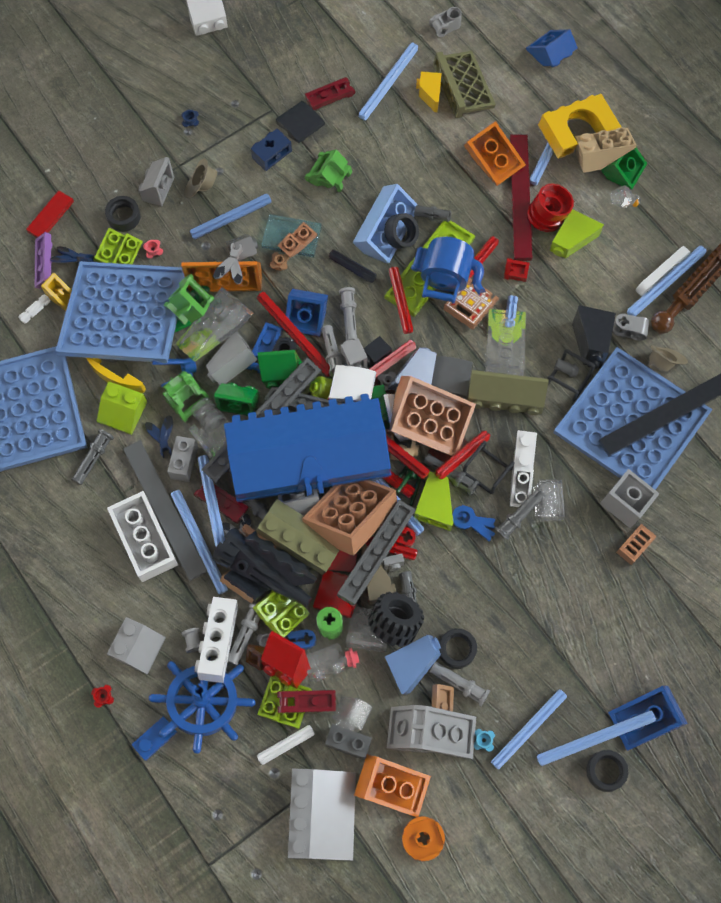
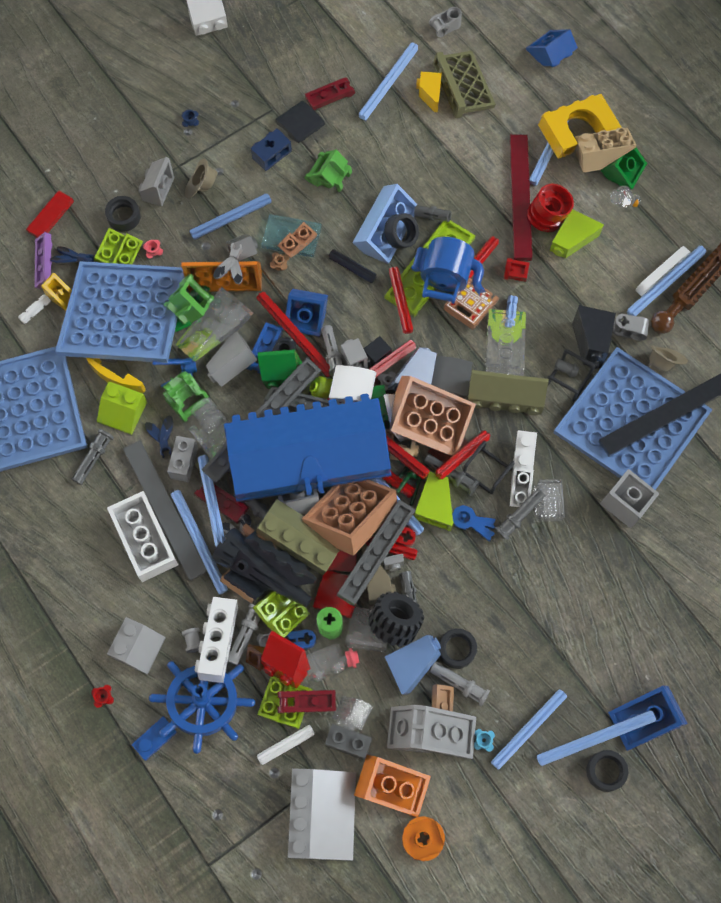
green slope [214,383,260,416] -> none
light grey pin [339,287,357,341] -> none
orange slope [464,121,526,186] -> none
nougat slope [616,524,657,565] -> none

